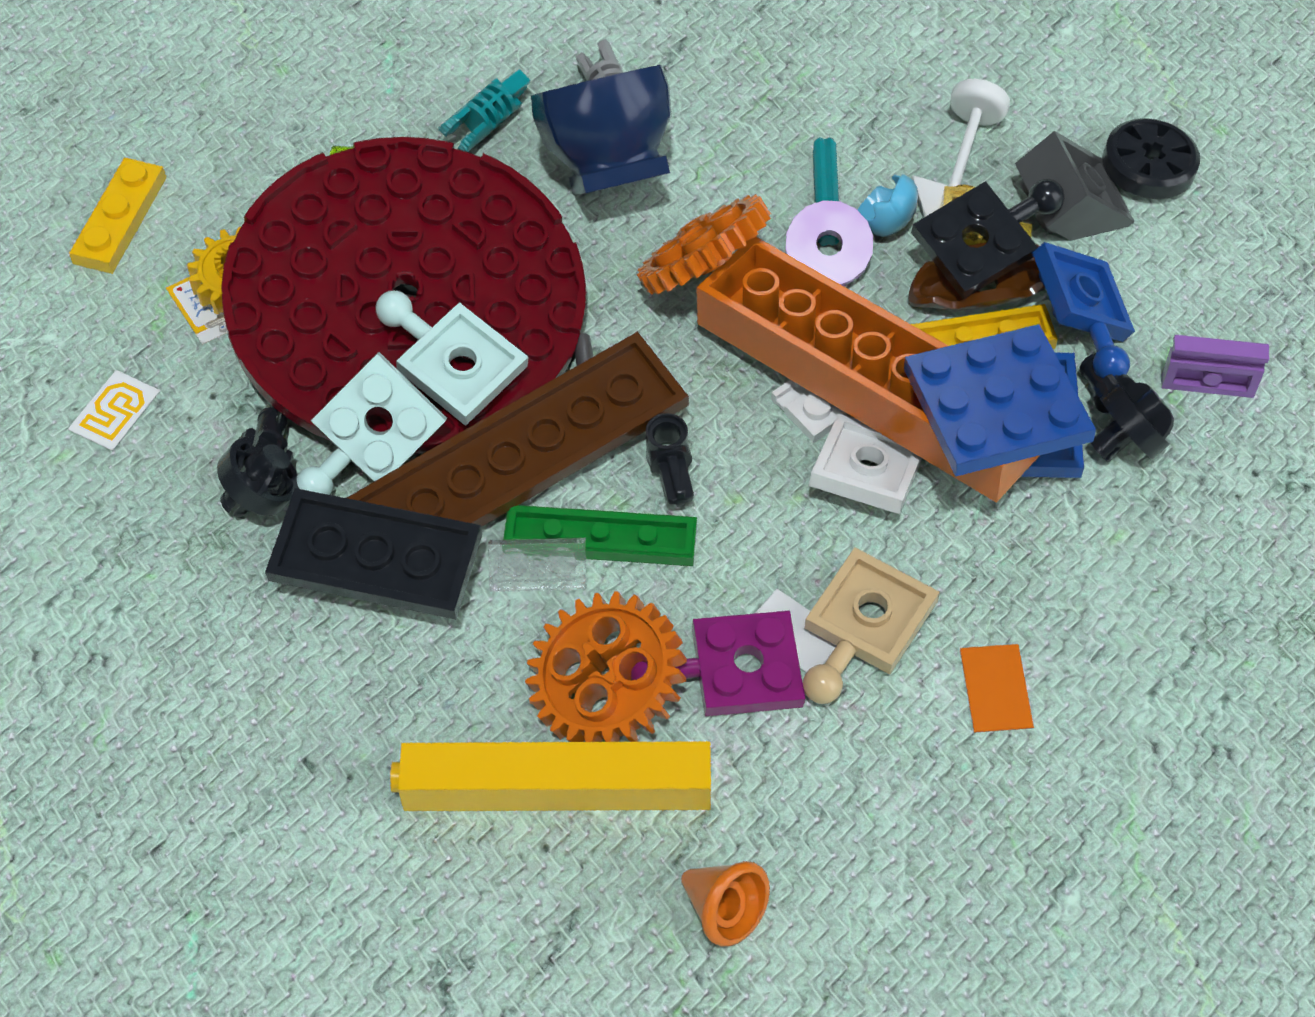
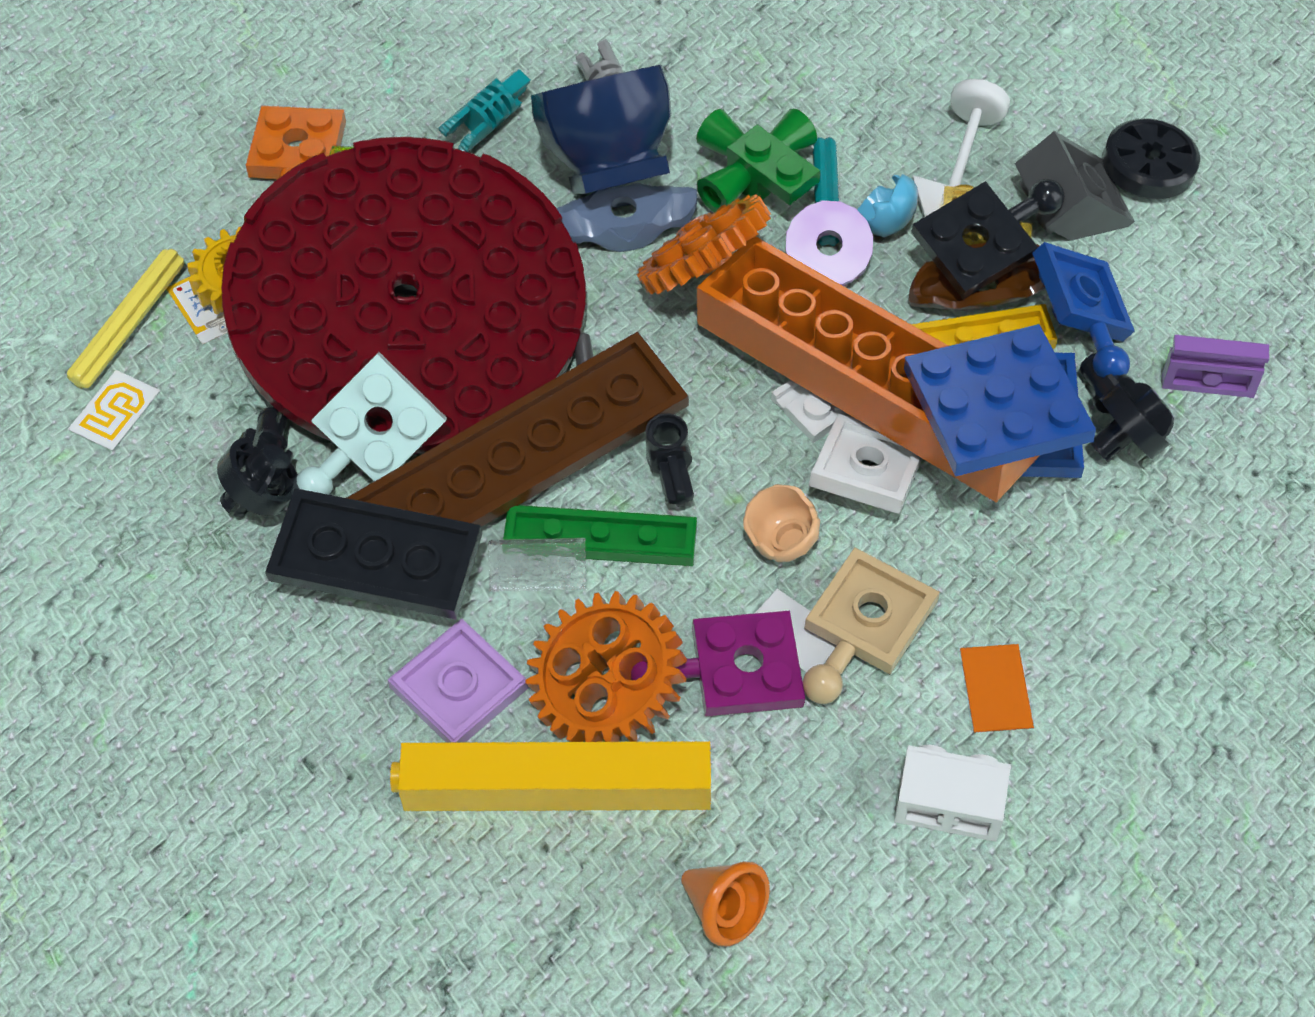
yellow plate [69,157,167,274] -> none
light aqua plate [376,290,528,426] -> none
none -> light yellow axle [67,249,184,389]
none -> orange plate [246,106,346,179]
none -> lavender tile [388,618,529,743]
none -> sand blue piece [557,183,698,252]
none -> green brick [696,109,820,212]
none -> light nougat hair [743,484,820,562]
none -> white hinge [894,745,1011,842]

